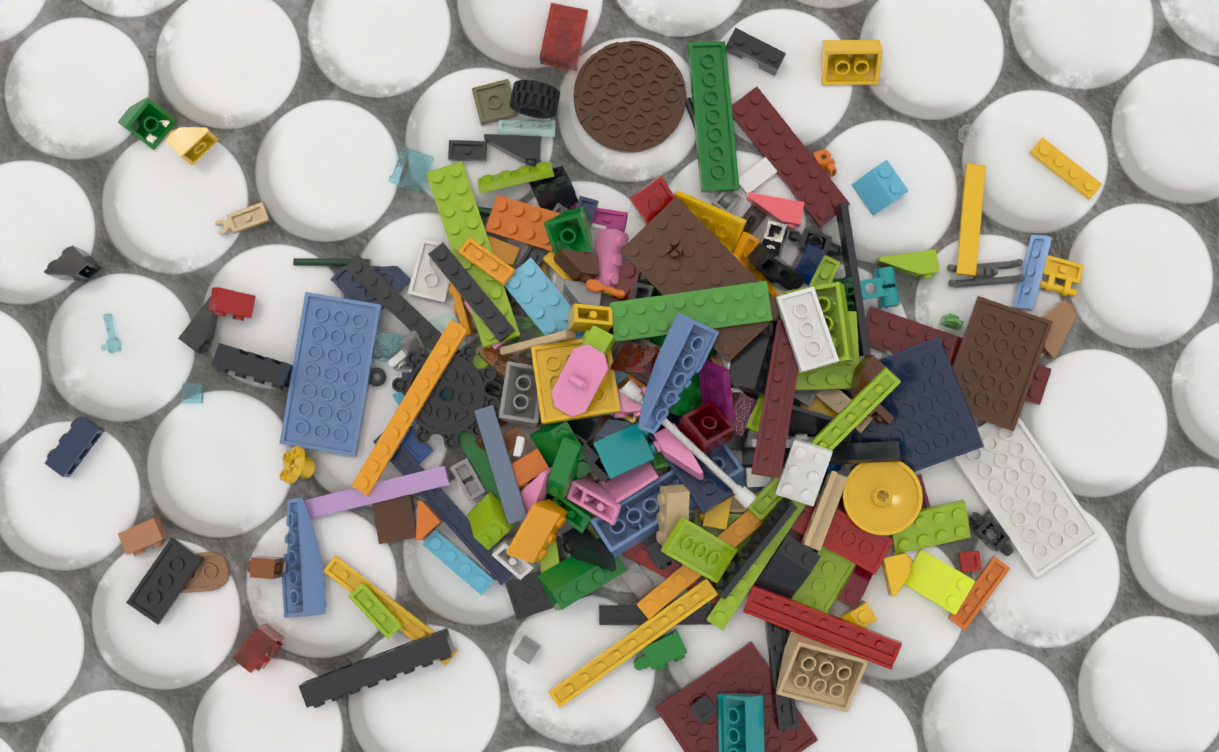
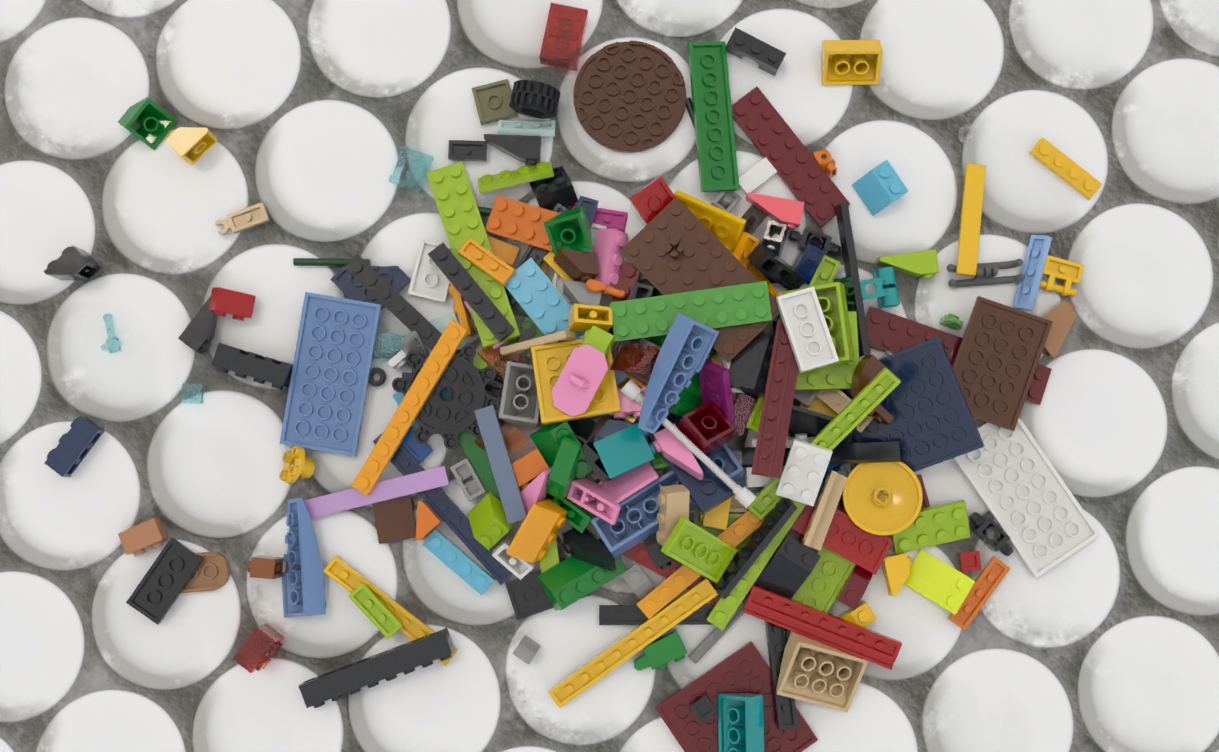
white tile [513,435,526,457] -> none
none -> light grey axle [688,590,751,663]

